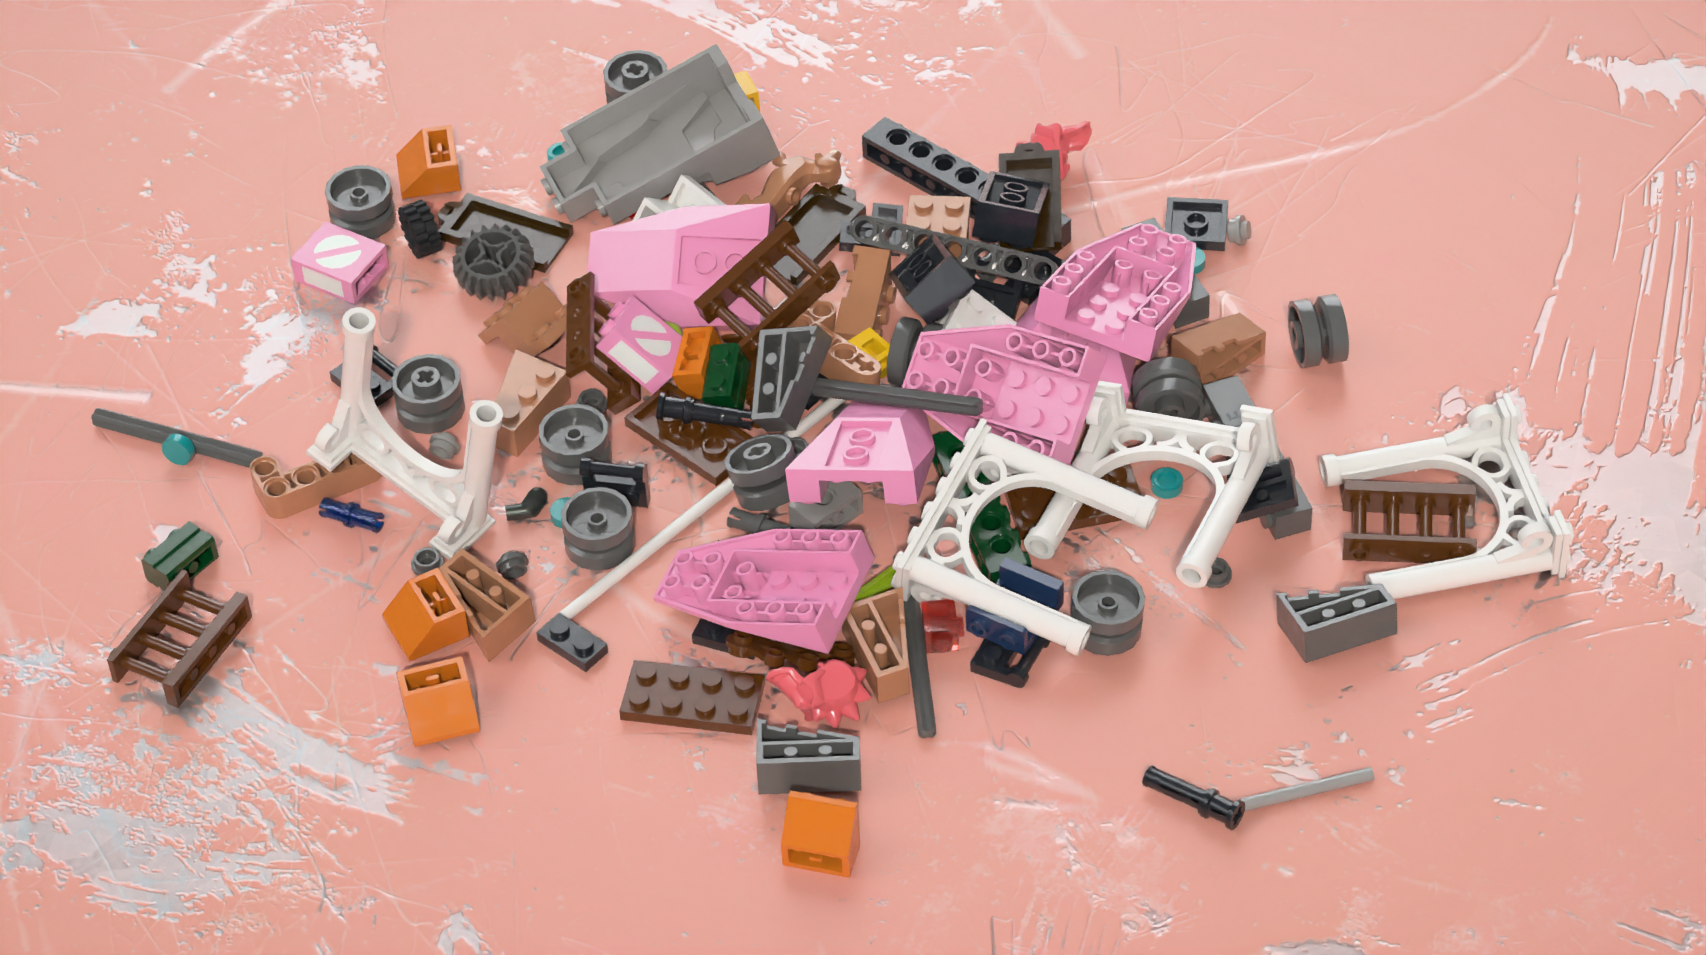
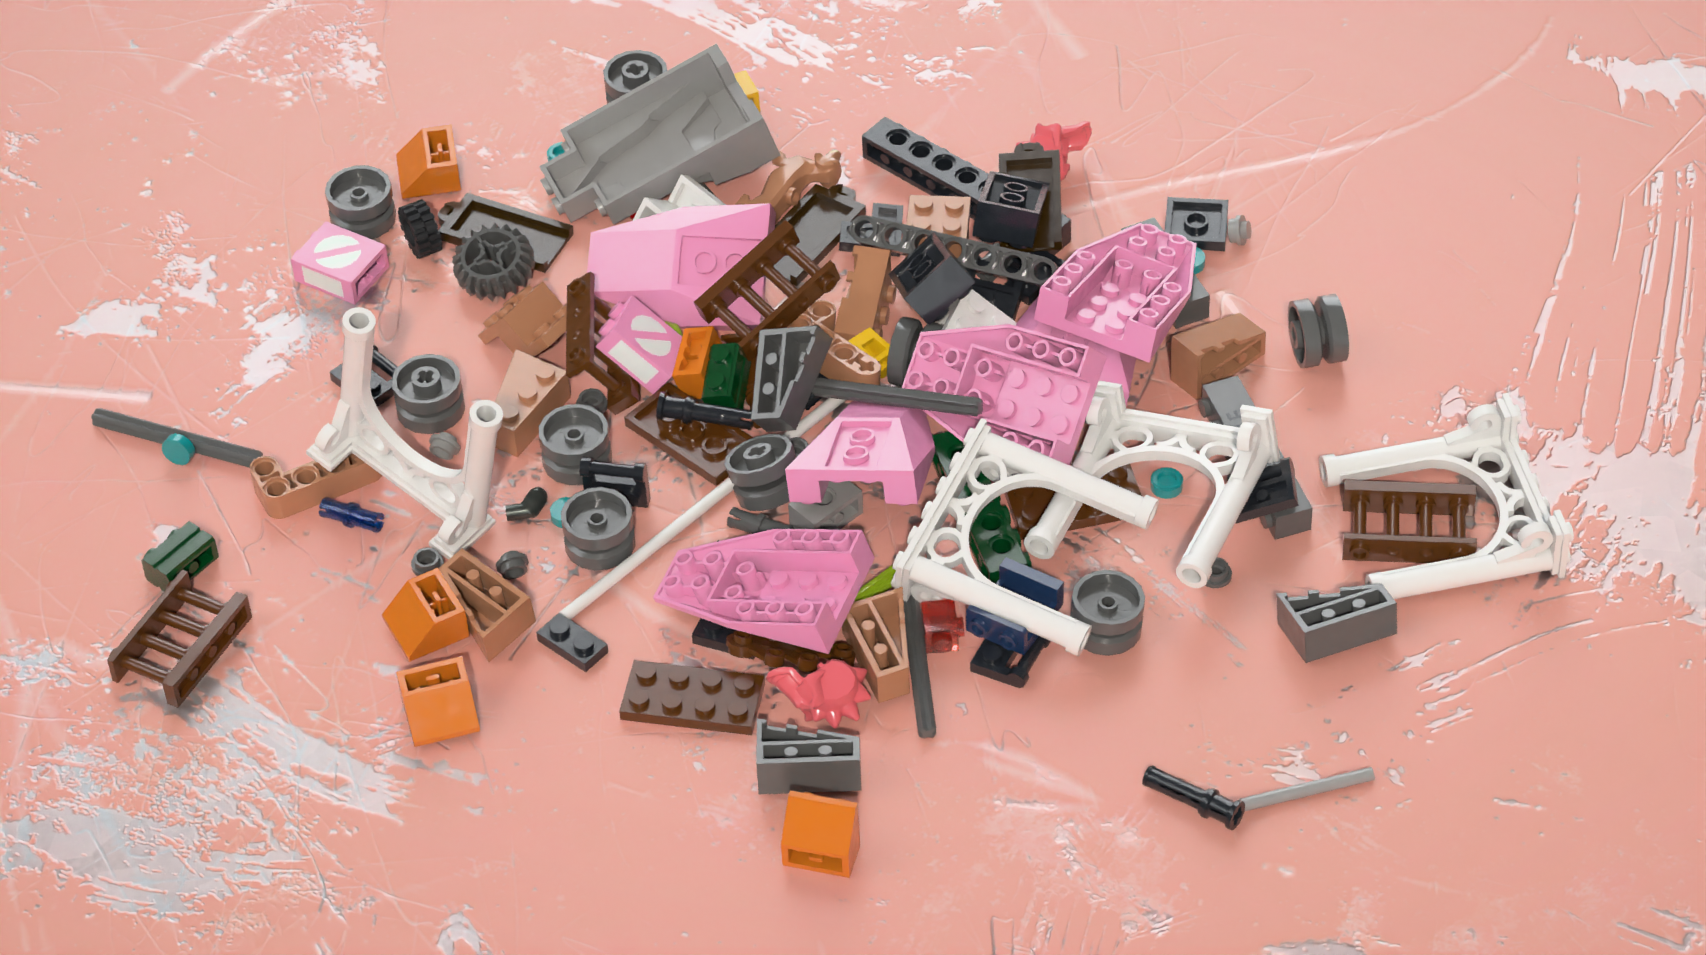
dark grey wheel [1131,357,1205,421] -> none

